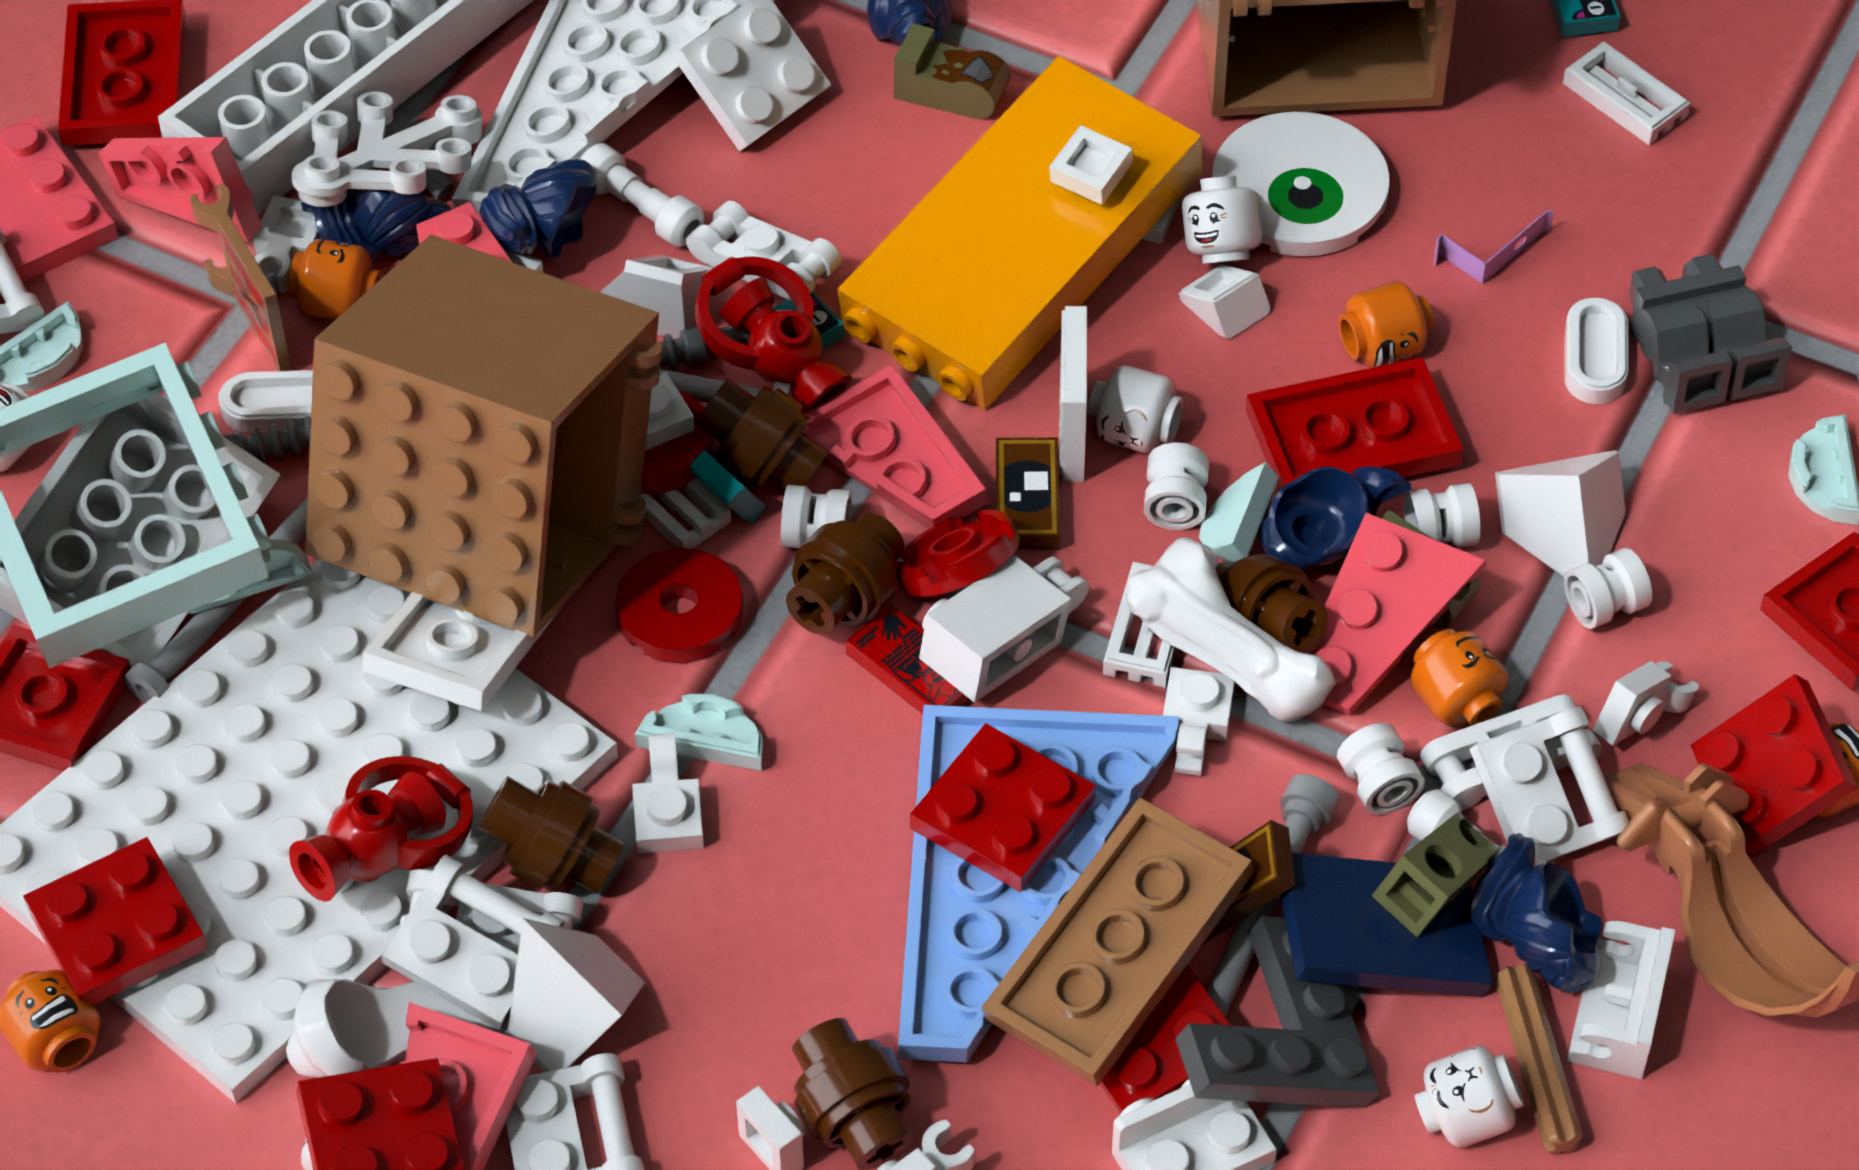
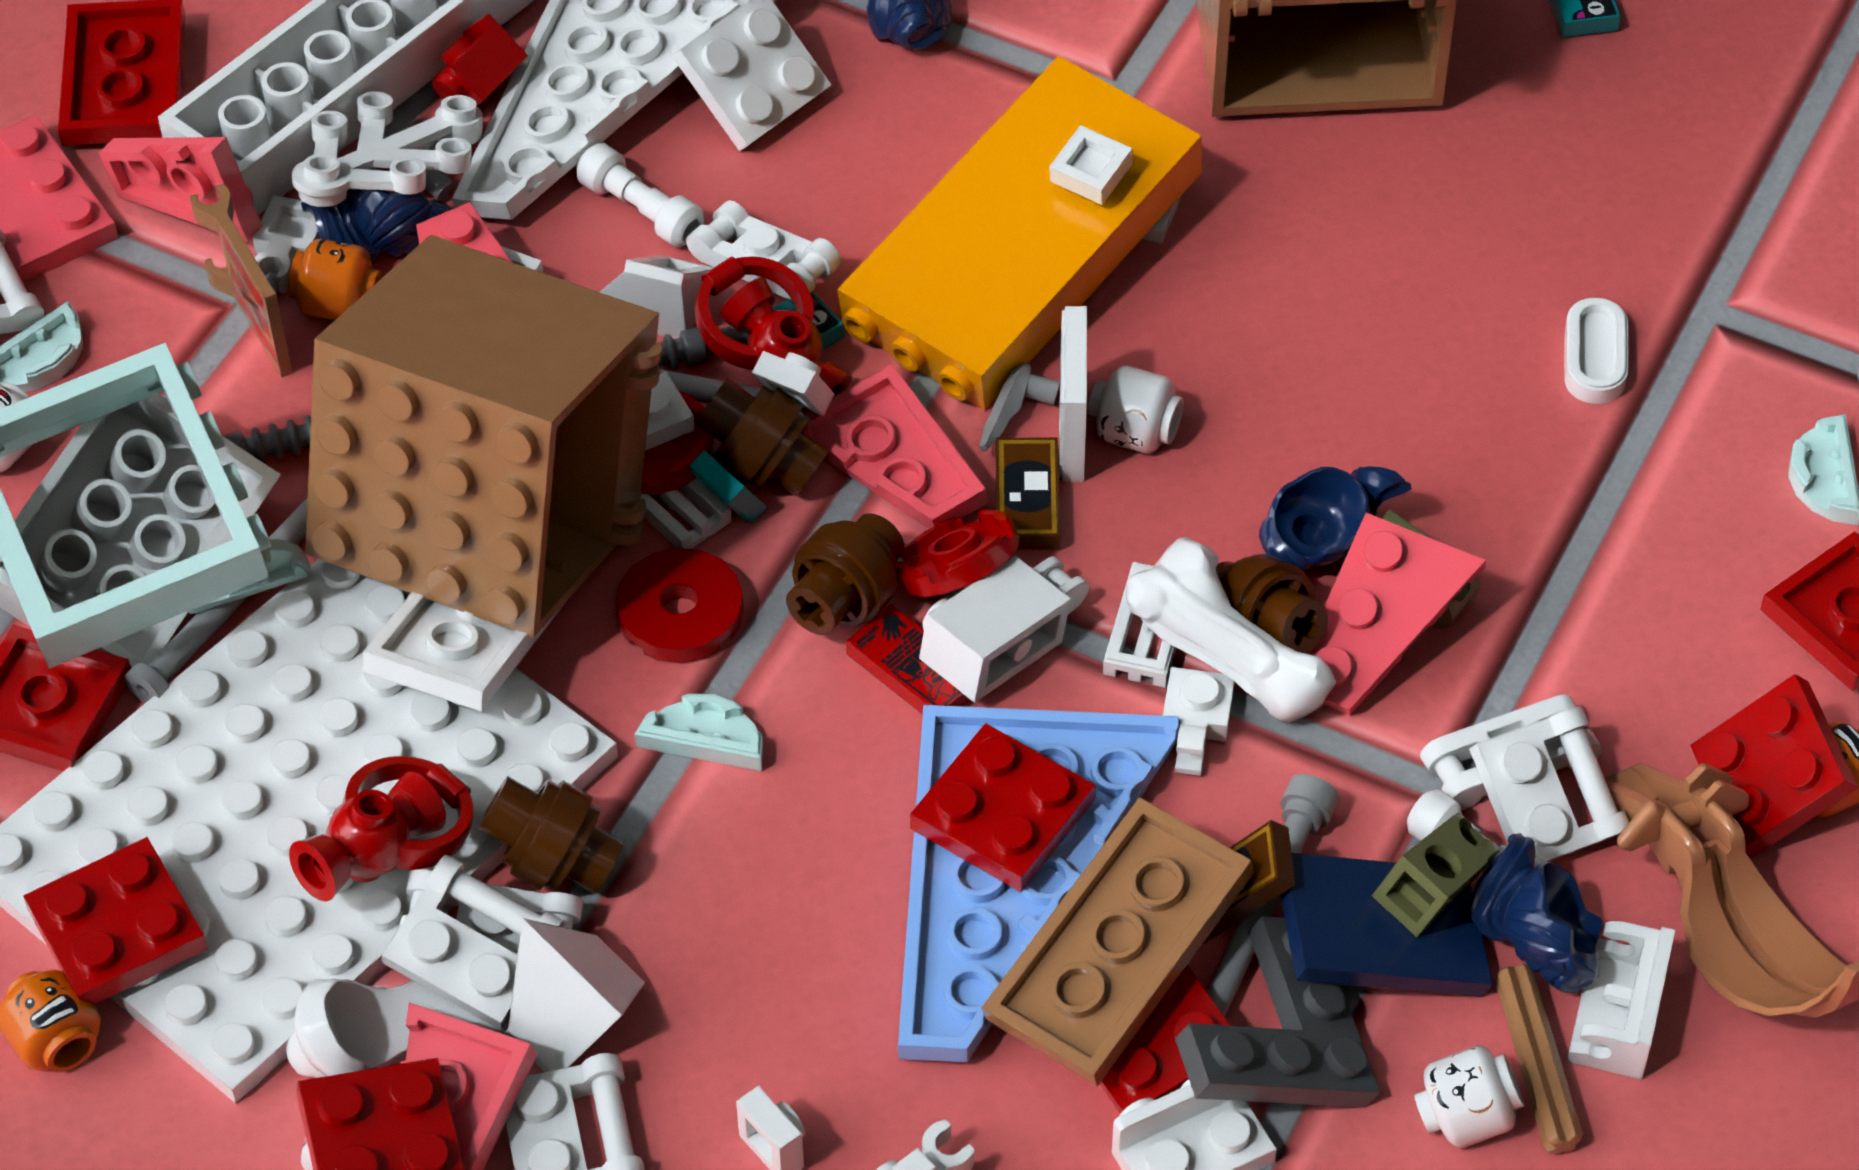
white tile [219,370,313,433] -> none
dark blue hair [479,159,597,259] -> none
white plate [632,733,704,854] -> none
white wheel [781,485,852,548] -> none
reddish brown piece [792,1018,913,1170] -> none
olive leg [894,23,1011,119] -> none
white wheel [1143,442,1209,530] -> none
white slope [1178,264,1270,339] -> none
white head [1182,176,1263,264] -> none
light aqua tile [1199,462,1279,563] -> none
white tile [1212,112,1389,257] -> none
red plate [1246,357,1464,491] -> none
white wheel [1337,722,1425,816] -> none
orange head [1338,281,1434,368] -> none
white wheel [1404,483,1480,548] -> none
orange head [1411,629,1508,726] -> none
lavender piece [1434,211,1553,284] -> none
white slope [1495,450,1626,577] -> none
white tile [1563,41,1691,145] -> none
white wheel [1564,548,1652,629] -> none
white plate [1592,661,1699,746] -> none
dark grey hips [1629,254,1792,414] -> none
none -> red brick [432,13,528,105]
none -> white plate [752,351,834,416]
none -> light grey bar [980,362,1060,452]

